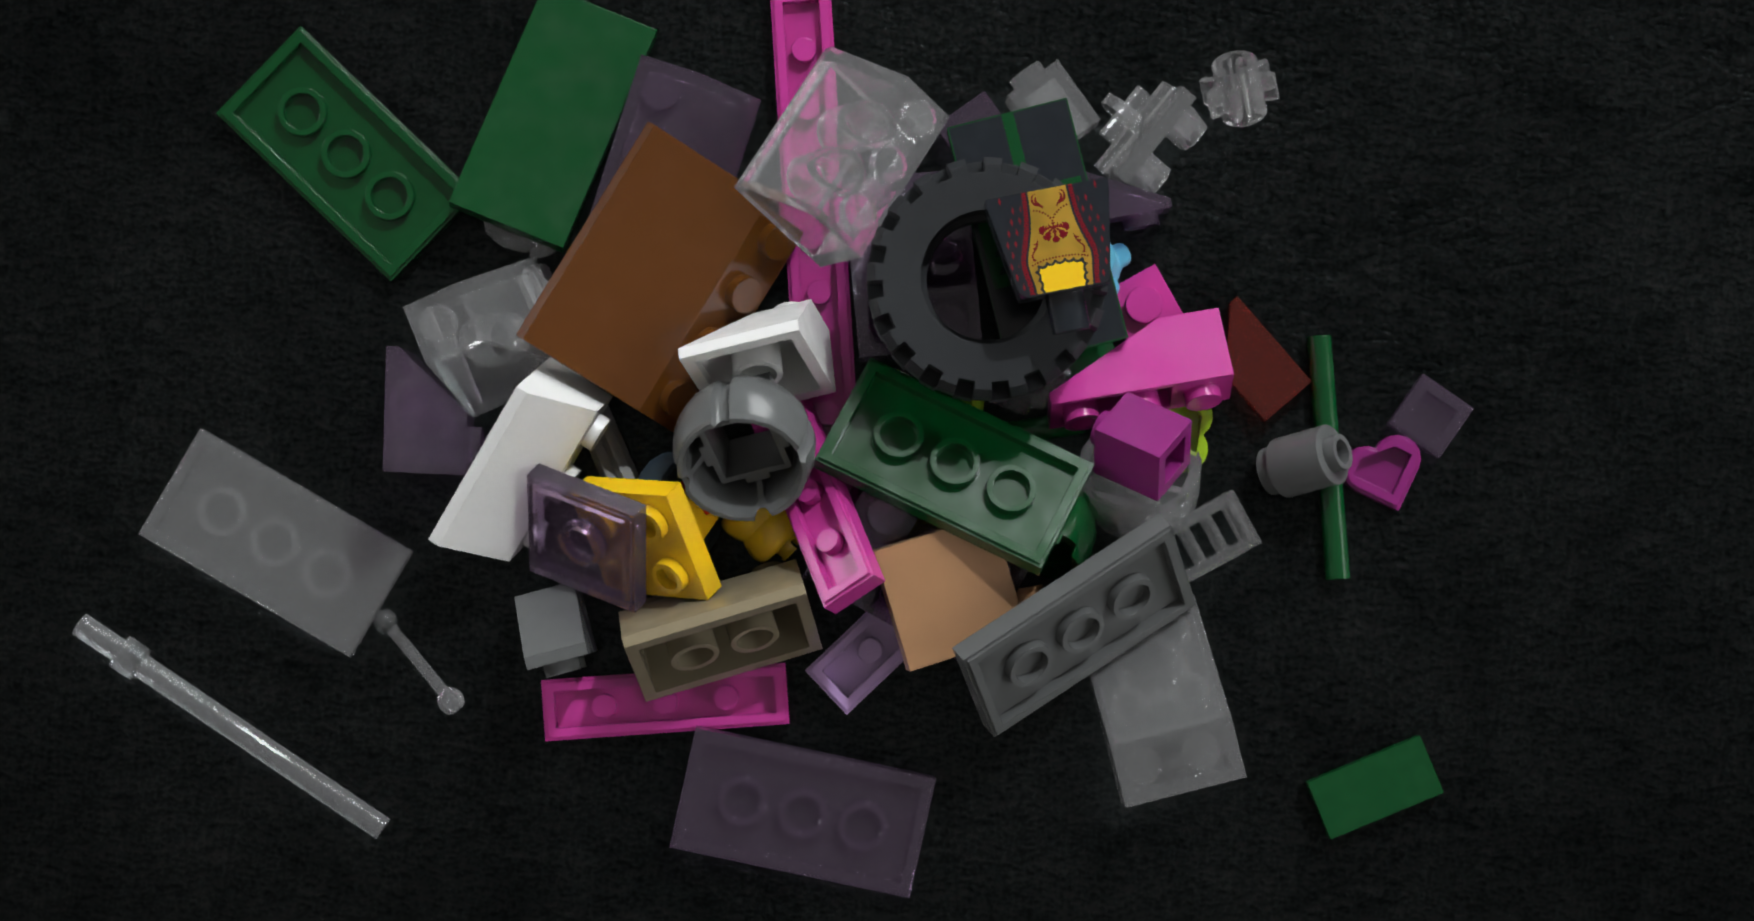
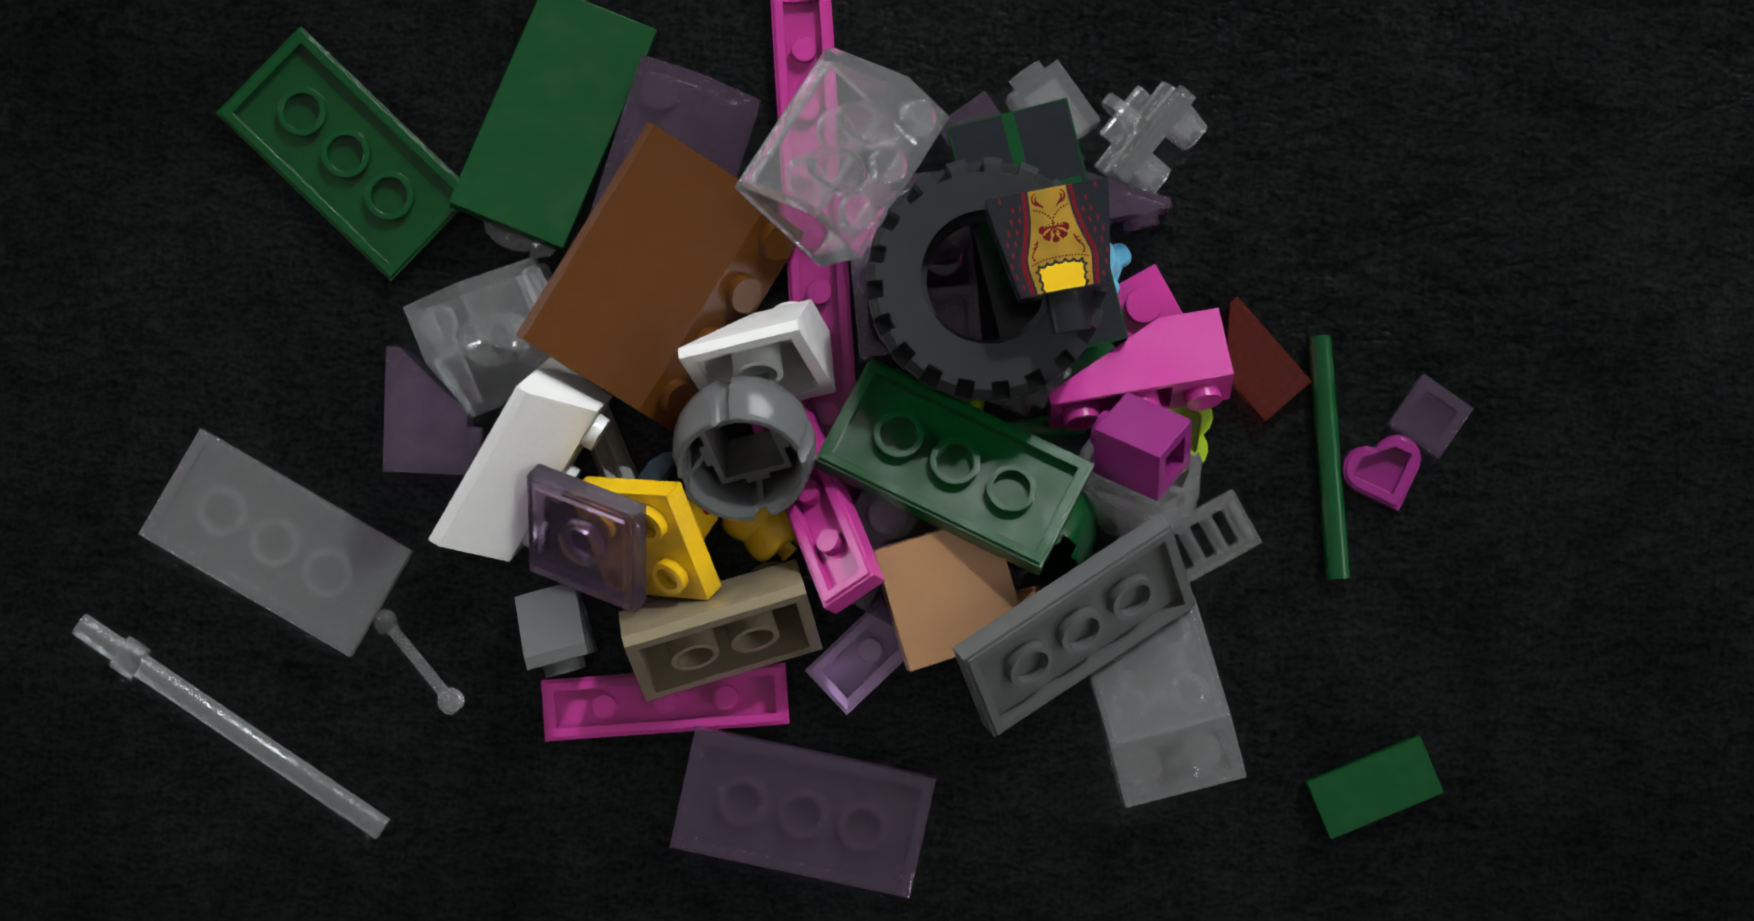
clear gear [1199,50,1279,127] -> none
dark grey brick [1256,424,1353,498] -> none

